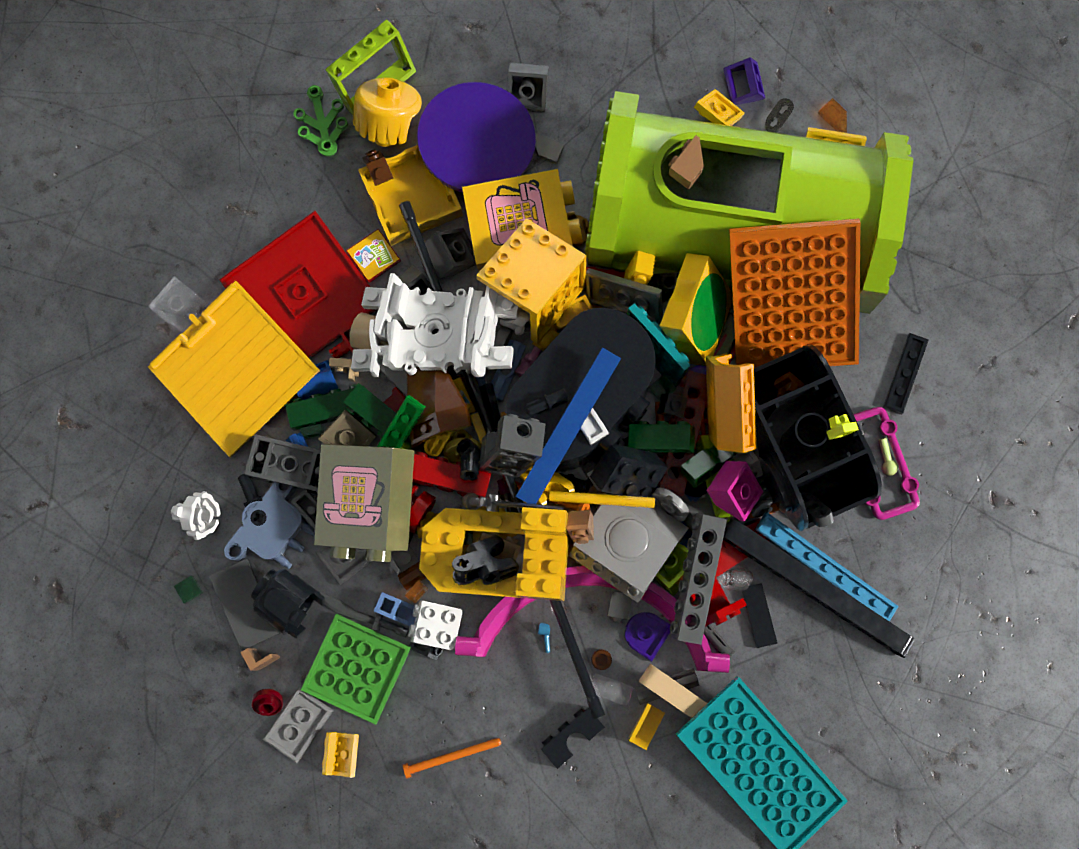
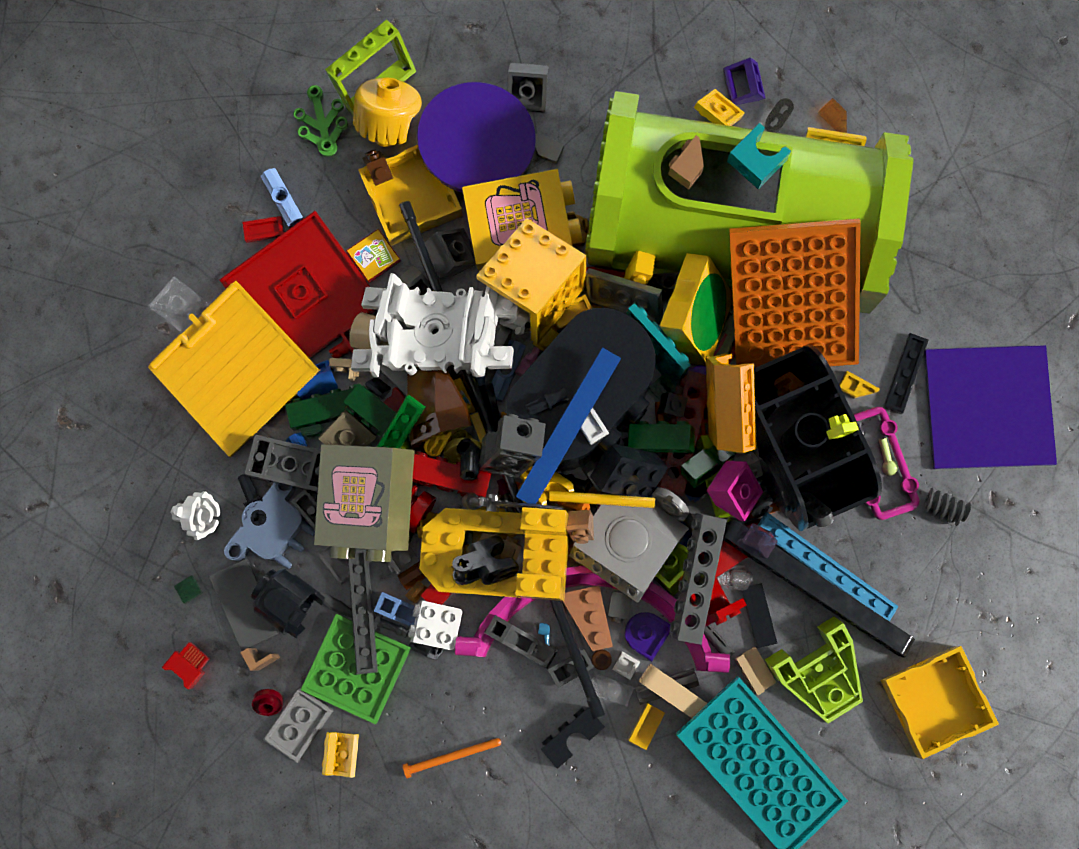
none -> red piece [162,642,211,689]
none -> red tile [242,216,285,243]
none -> light blue piece [260,168,303,227]
none -> dark grey tile [348,549,378,675]
none -> black slope [365,377,391,400]
none -> red brick [421,584,452,605]
none -> dark grey arch [485,615,558,669]
none -> dark grey brick [548,649,594,688]
none -> nougat wedge [562,585,613,651]
none -> white tile [612,651,640,680]
none -> teal piece [727,123,791,189]
none -> tan panel [734,647,776,696]
none -> clear purple panel [742,523,778,558]
none -> lime wedge [765,616,863,724]
none -> yellow tile [839,371,880,399]
none -> yellow tile [880,646,999,759]
none -> dark purple tile [924,345,1057,470]
none -> dark grey piece [924,488,971,526]

